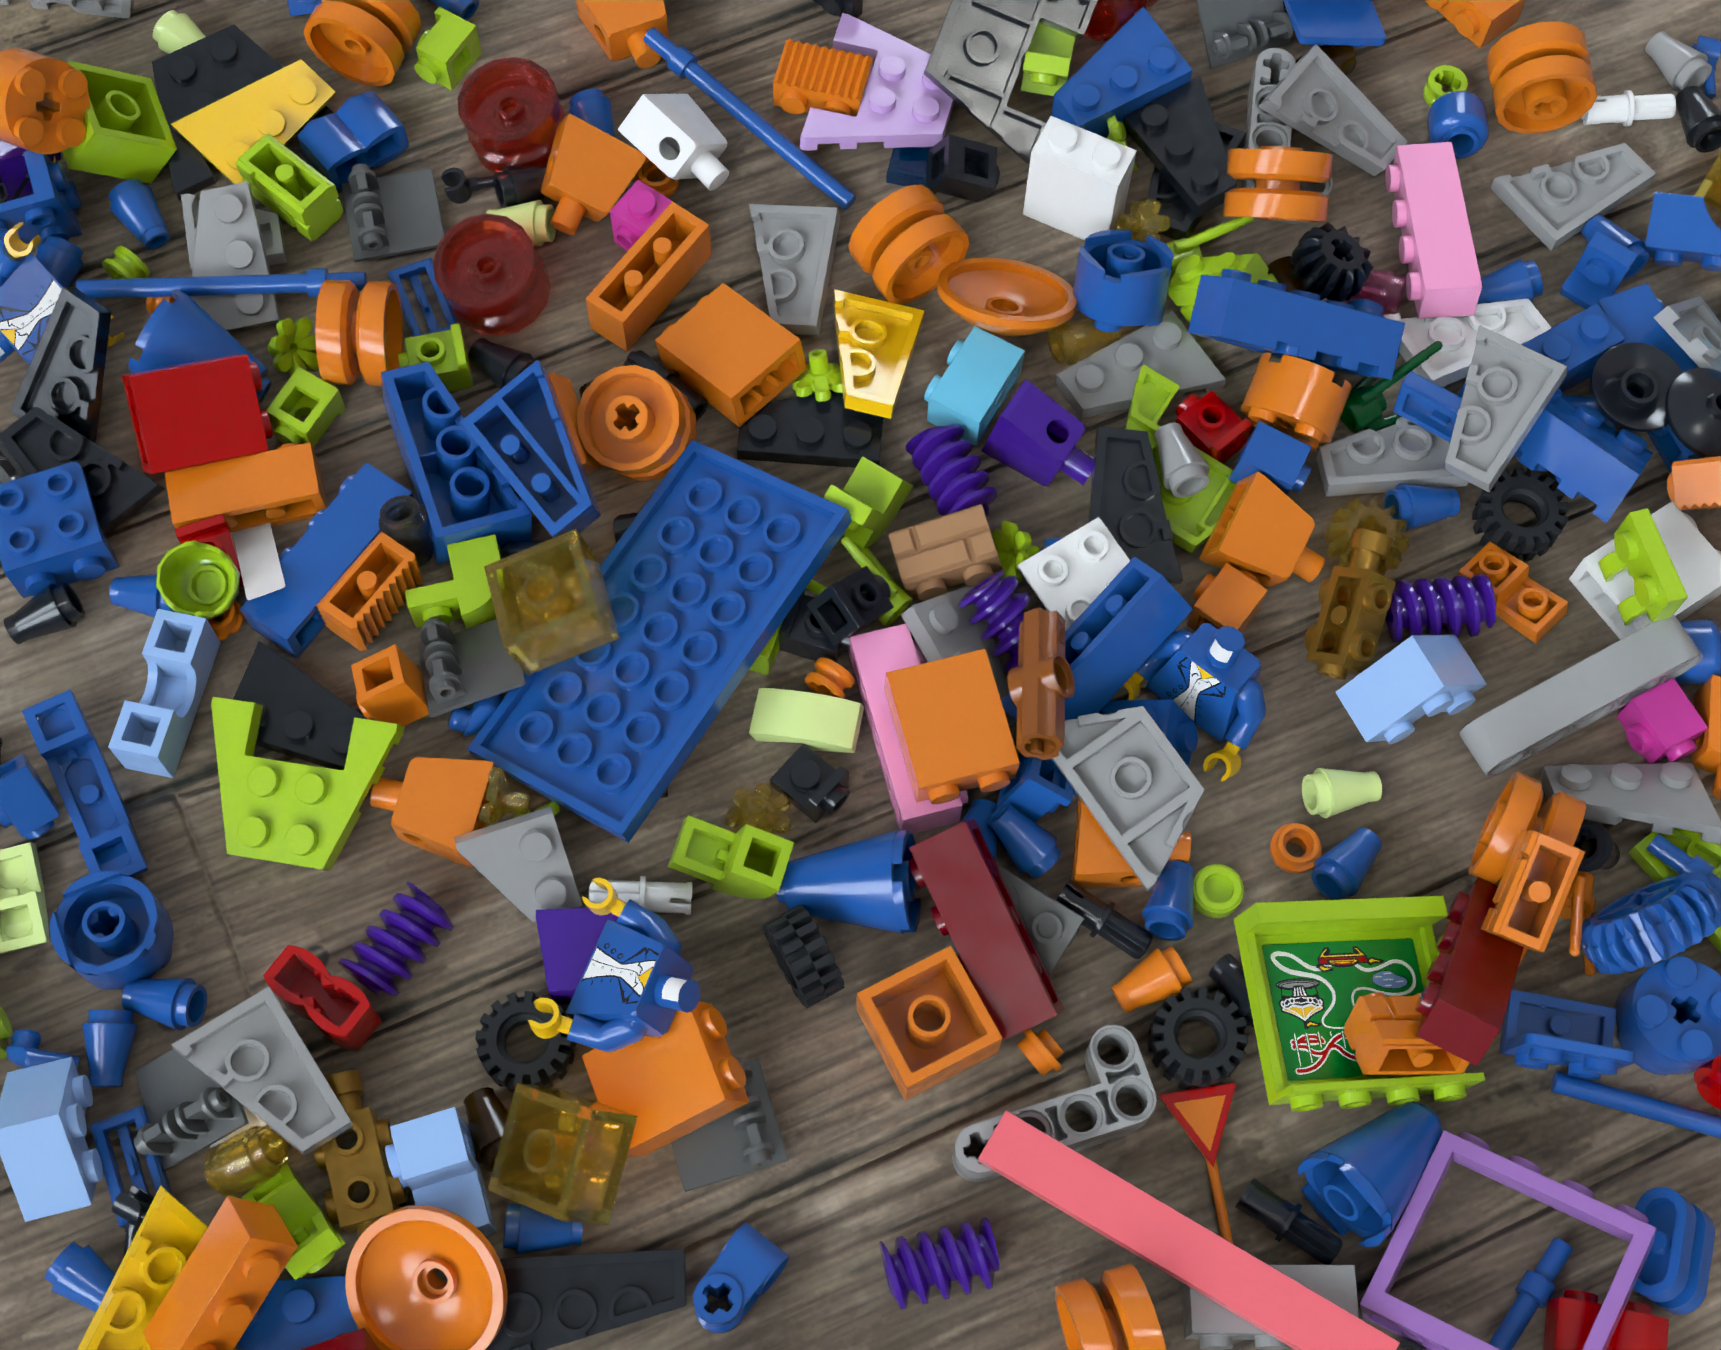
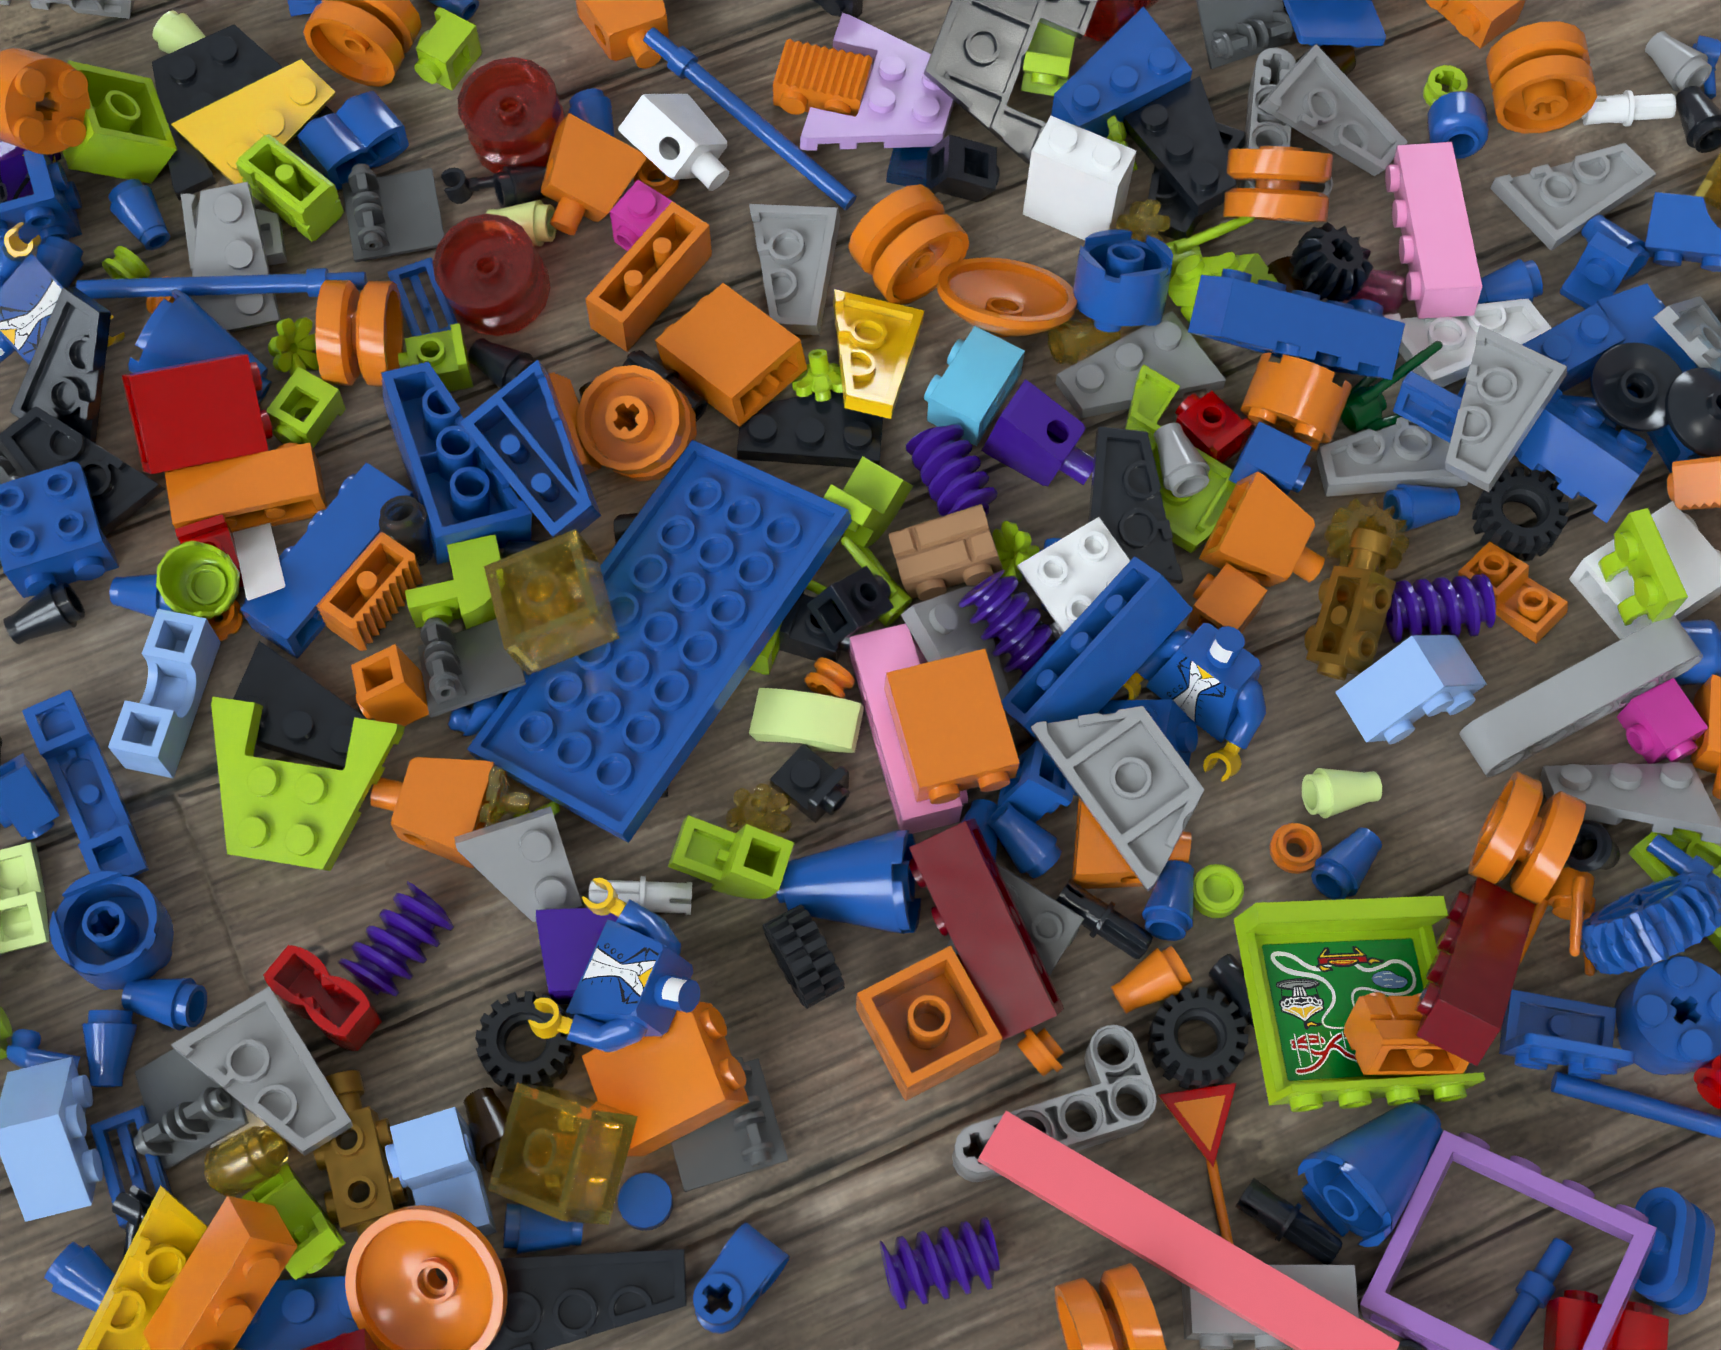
dark orange piece [1007,607,1075,760] -> none
orange brick [1481,830,1585,953] -> none
none -> blue tile [618,1173,673,1231]

